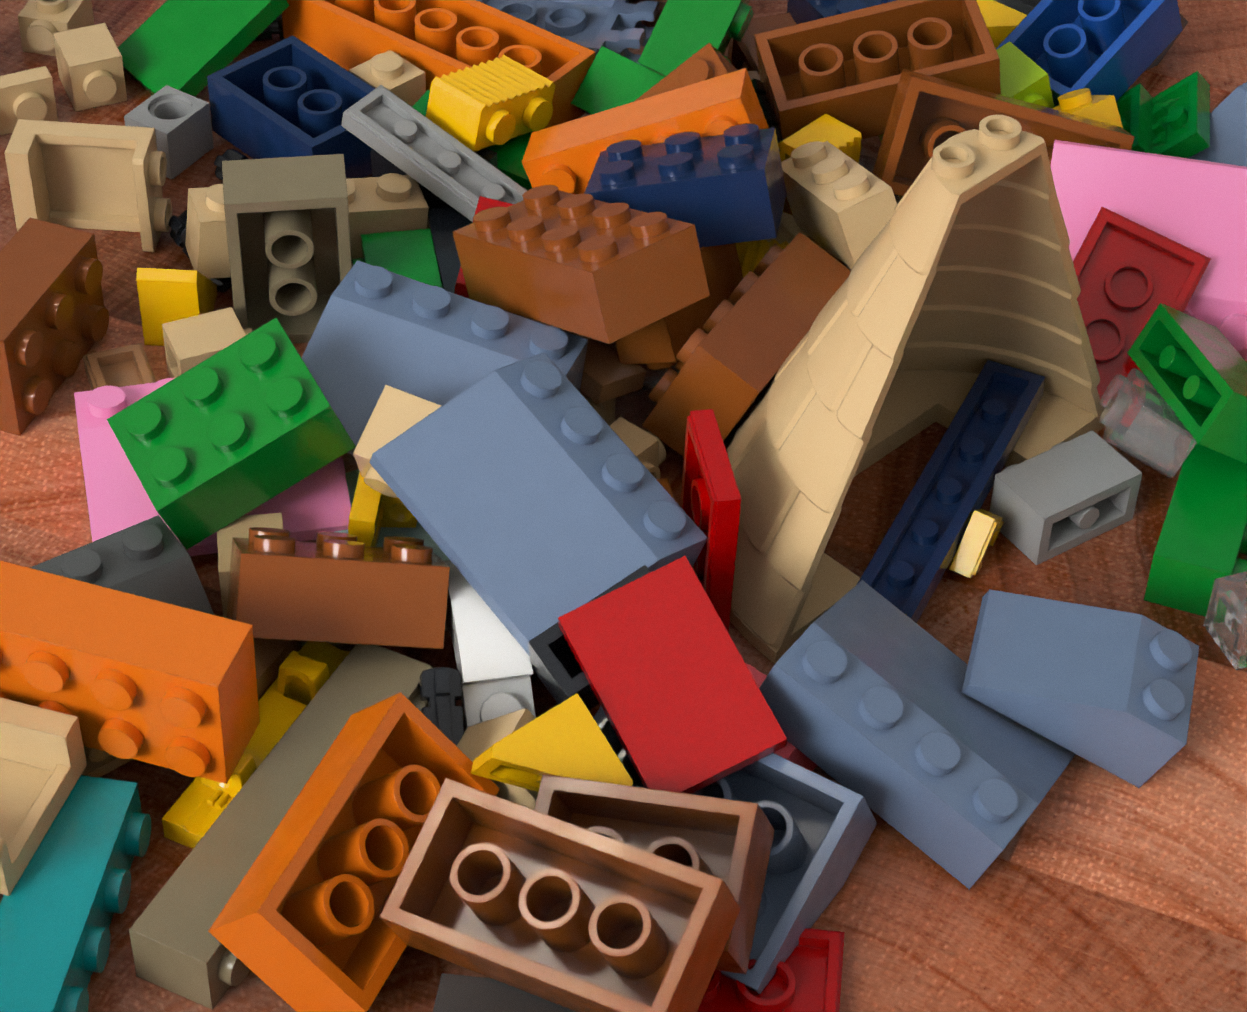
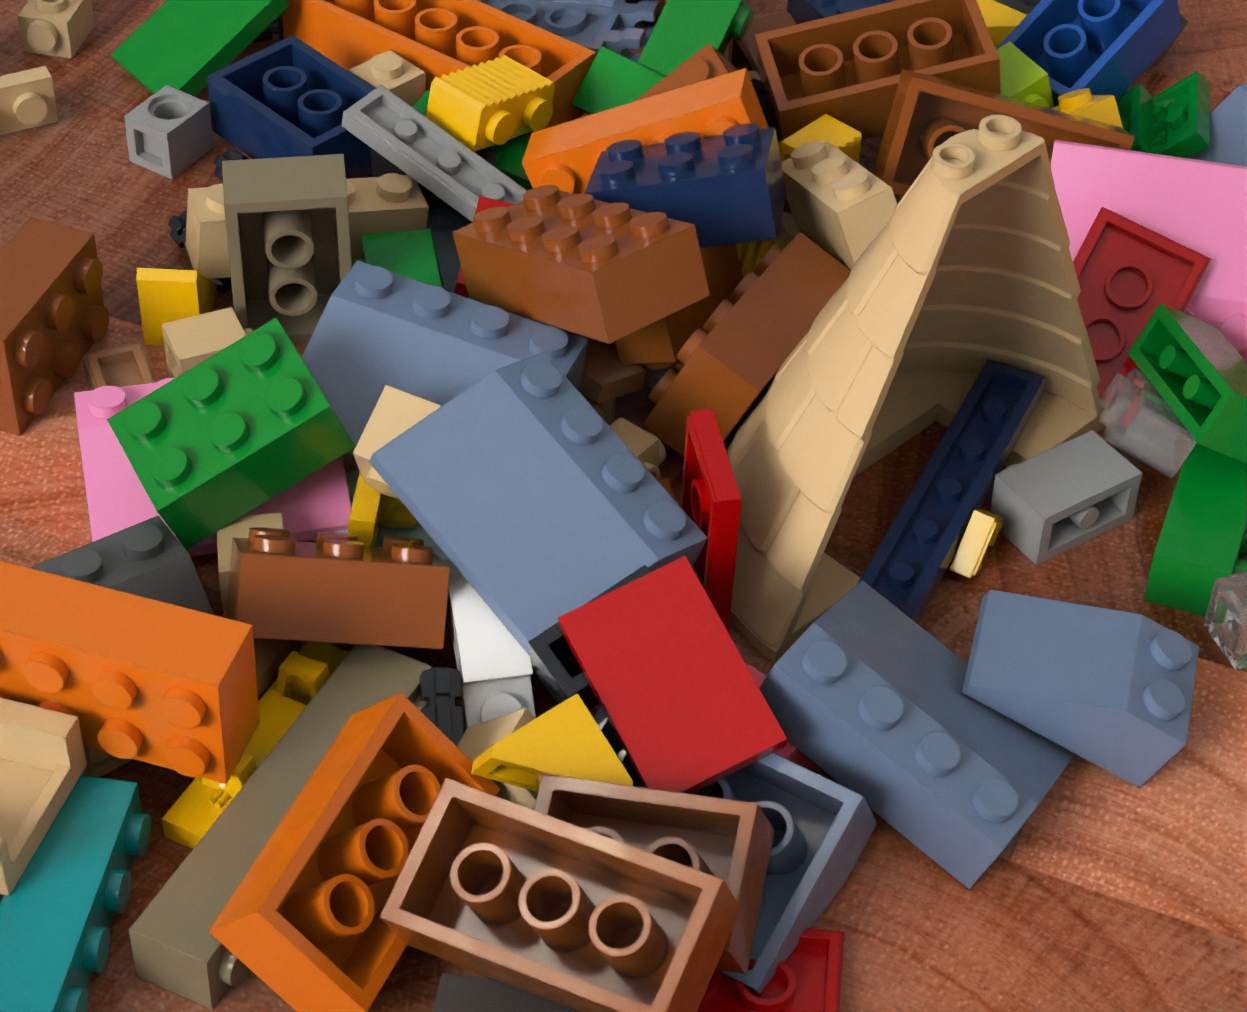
tan panel [4,119,172,252] -> none
tan brick [53,23,127,112] -> none

